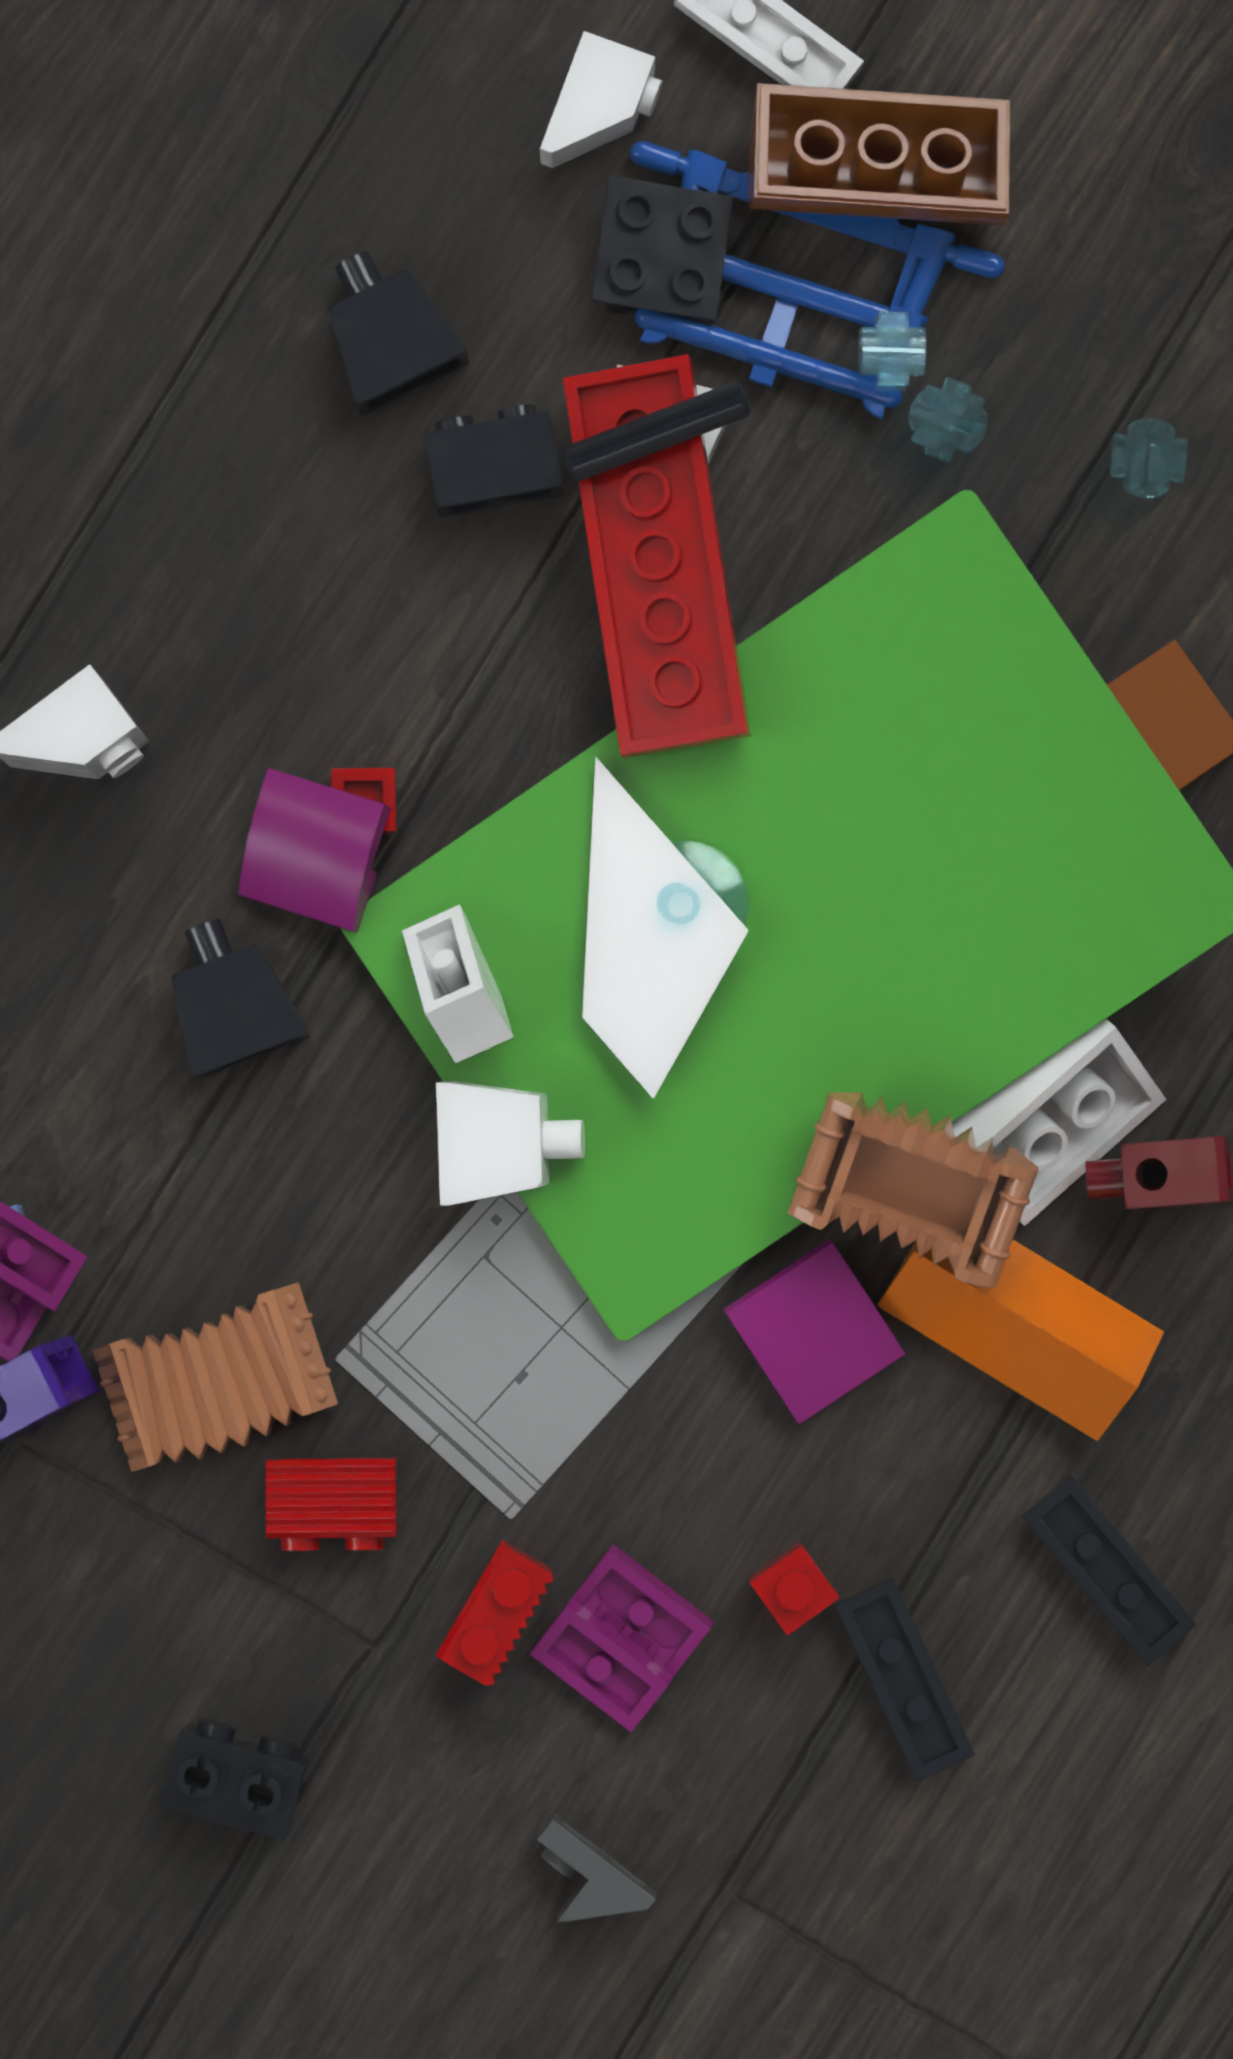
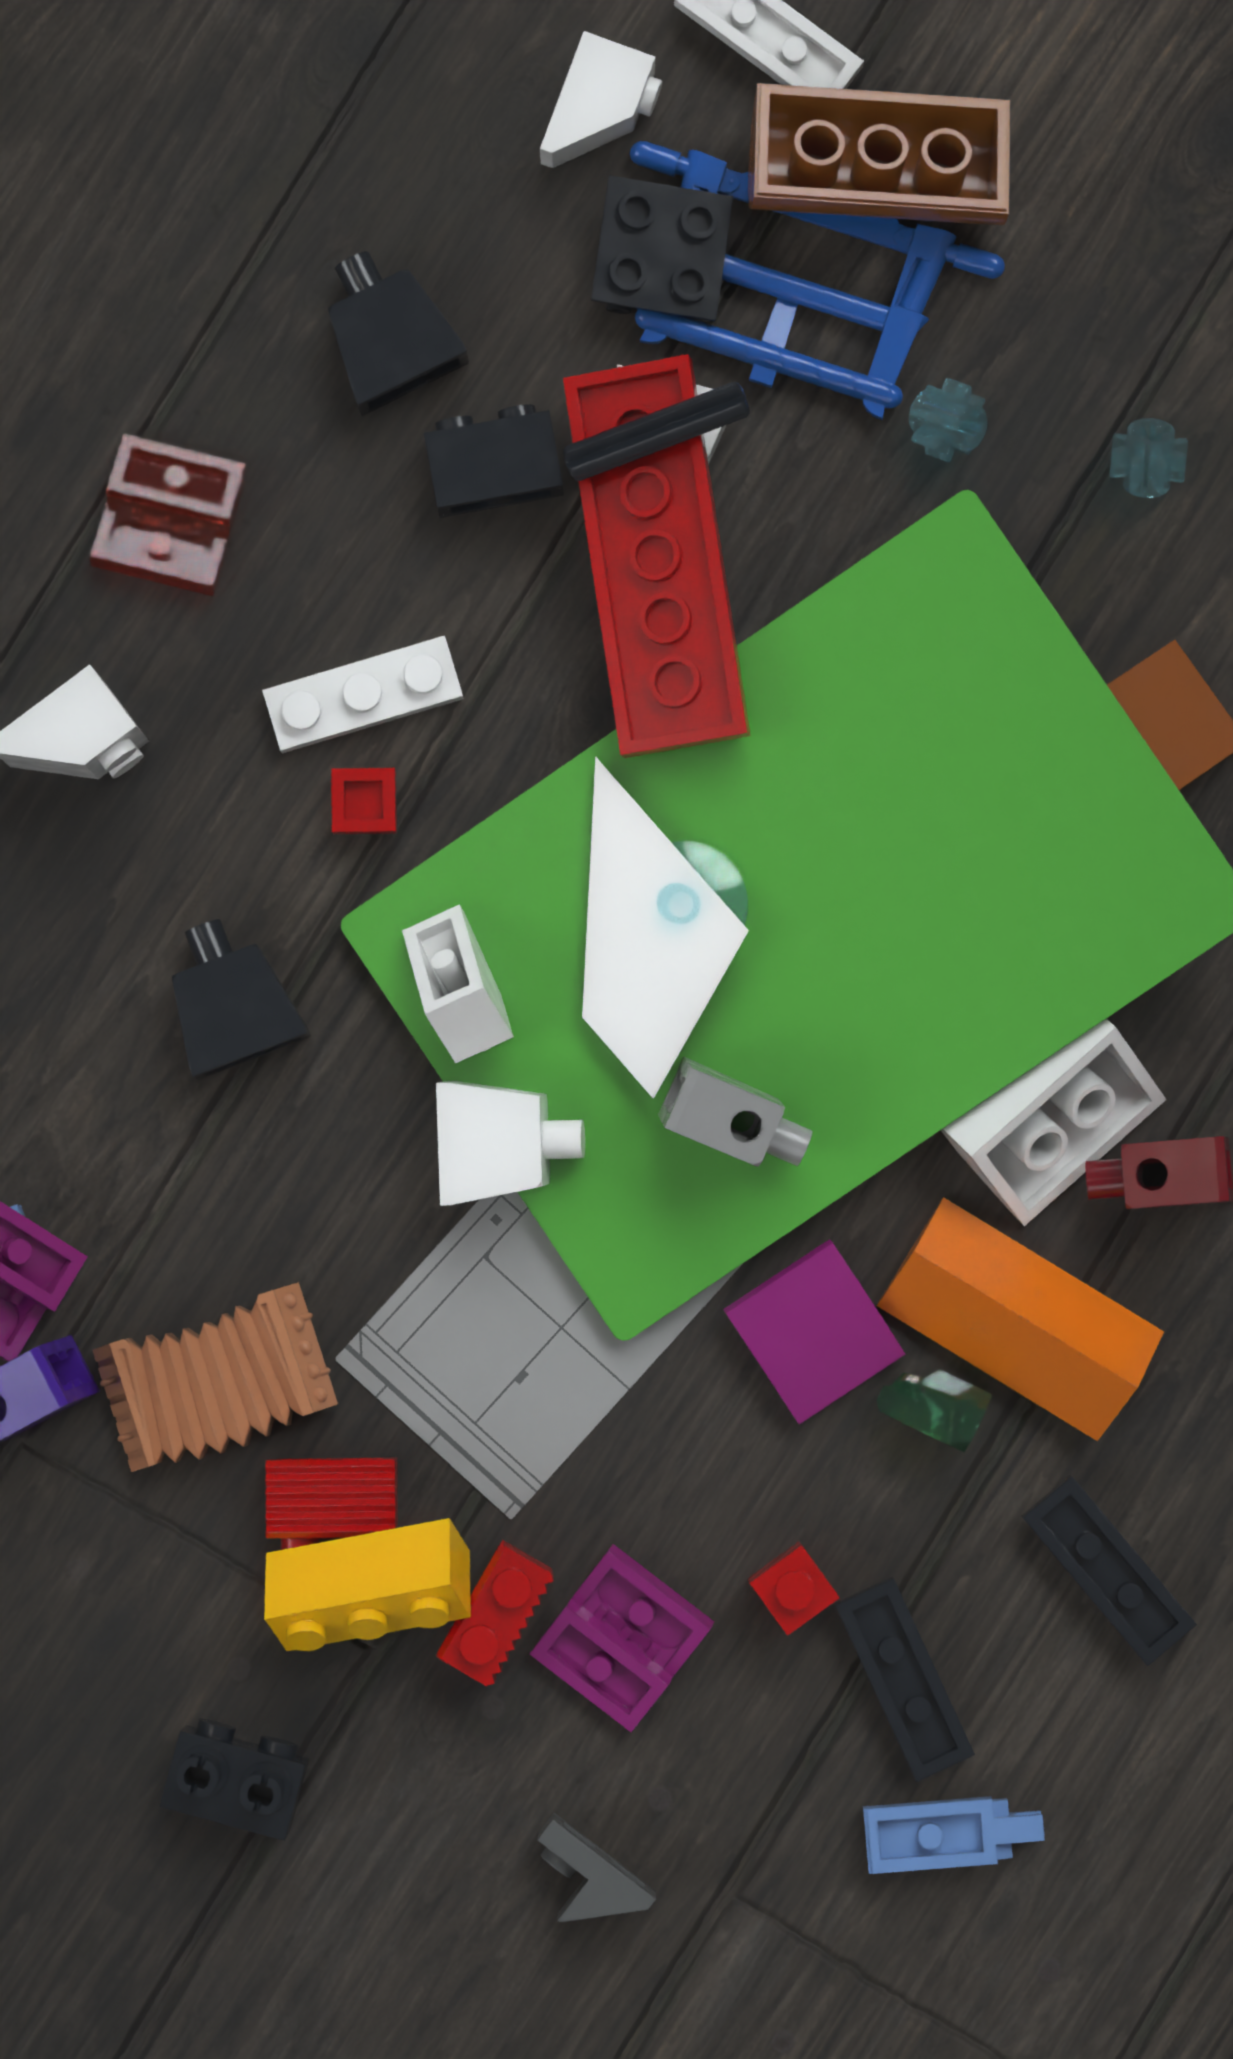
magenta slope [238,768,391,933] -> none
nougat piece [787,1091,1039,1288] -> none
clear light blue gear [858,312,926,391] -> none
none -> clear red slope [90,433,246,596]
none -> white plate [262,635,464,753]
none -> yellow brick [264,1518,471,1651]
none -> light grey torso [658,1057,813,1167]
none -> medium blue hinge [863,1796,1045,1874]
none -> clear green rock [876,1369,992,1453]

